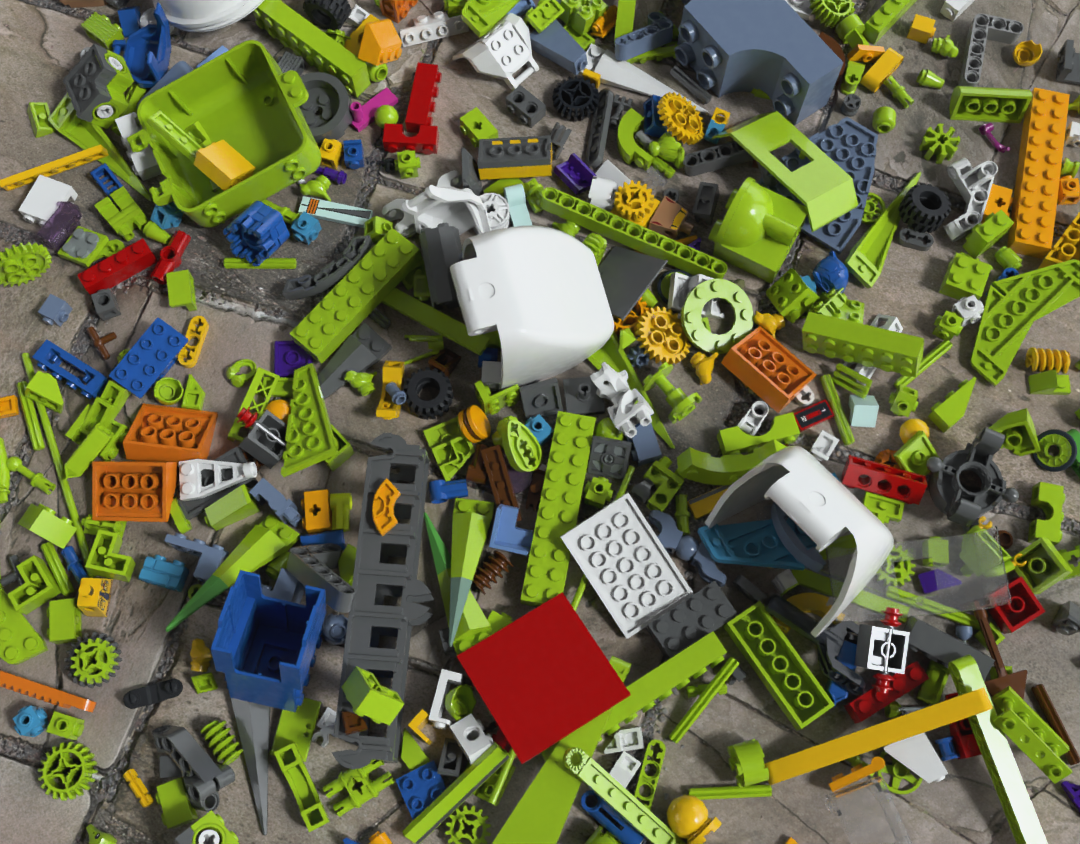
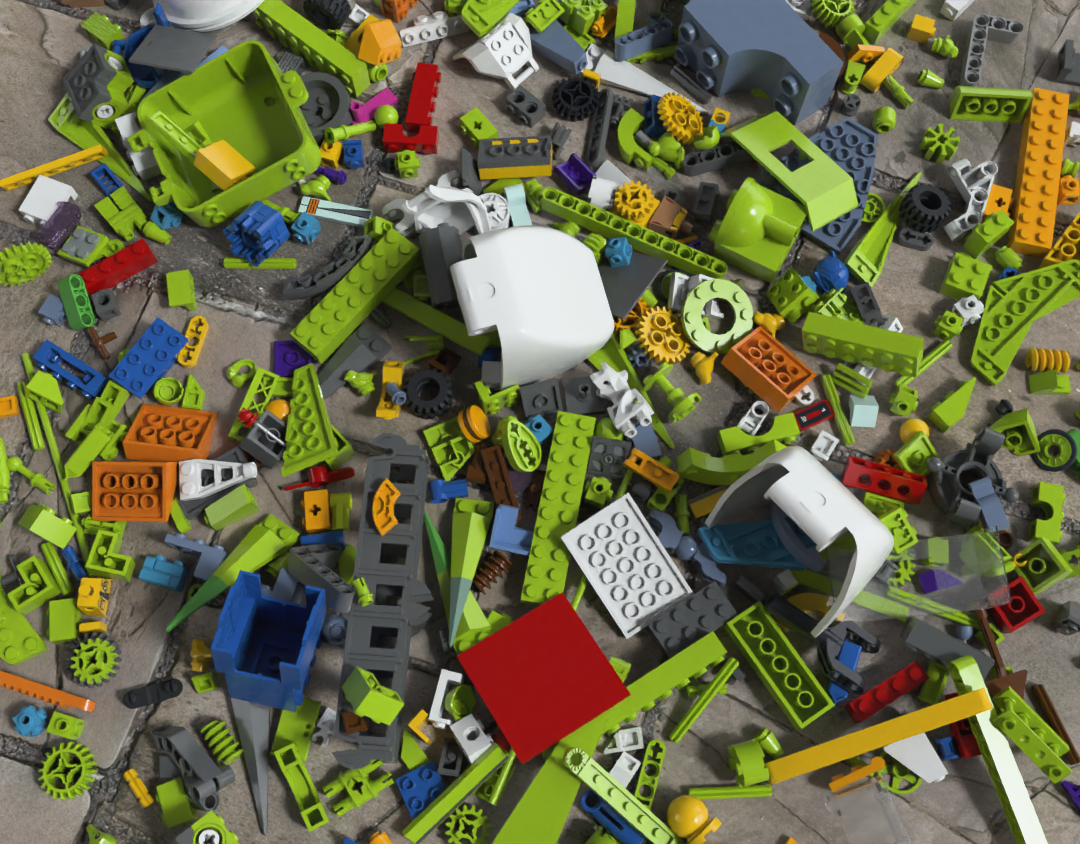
lime slope [27,102,56,138] -> none
blue slope [117,6,141,38] -> none
red piece [150,230,191,285] -> none
sand blue hips [249,478,302,528] -> none
dark grey brick [854,607,910,693] -> none
lime hinge [884,701,932,718] -> none
magenta piece [979,123,1010,153] -> none
yellow hair [1012,40,1043,67] -> none
none -> bright green beam [58,274,95,331]
none -> lime plate [70,491,92,515]
none -> yellow tile [79,621,107,634]
none -> dark grey piece [129,25,218,75]
none -> red piece [283,466,355,491]
none -> lime pin [325,120,376,144]
none -> lime pin [351,577,374,607]
none -> dark azure brick [604,237,632,267]
none -> light orange plate [623,448,680,493]
none -> lime hair [693,125,720,151]
none -> lime cone [754,727,784,760]
none -> dark grey hinge [850,282,883,325]
none -> dark grey bush [874,559,899,585]
none -> lime bracket [878,500,919,554]
none -> sand blue piece [968,476,1010,533]
none -> black piece [995,399,1013,416]

